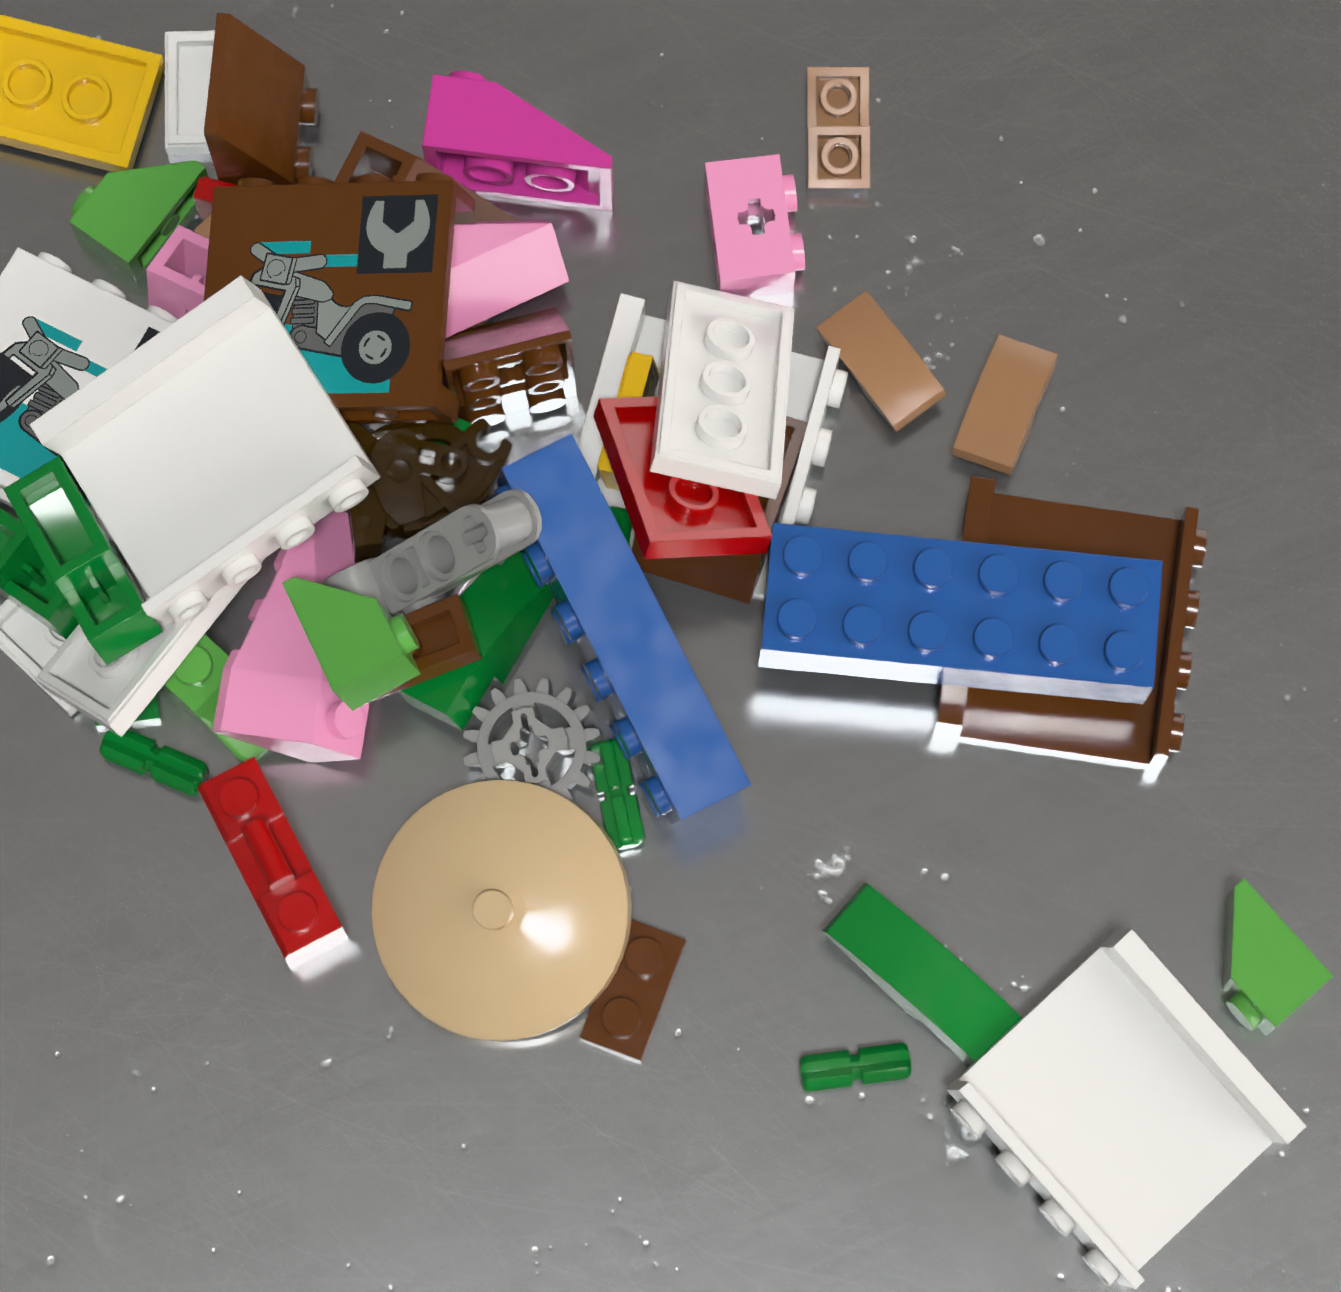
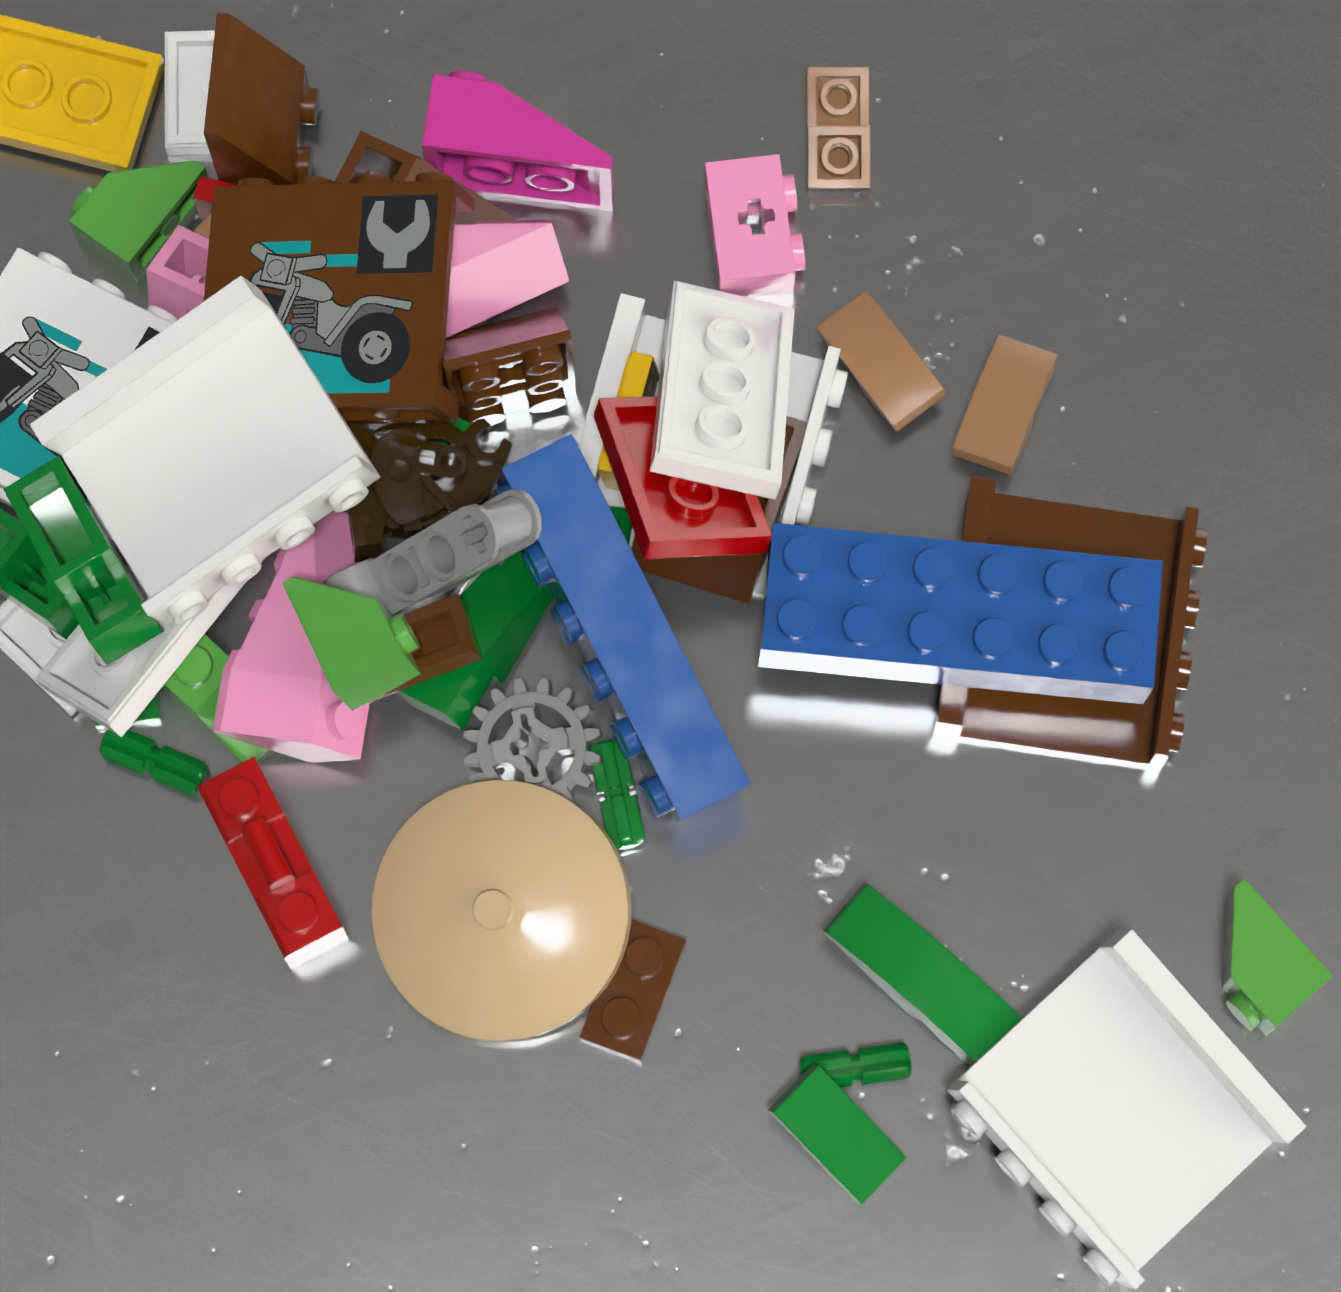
none -> green tile [768,1064,907,1205]

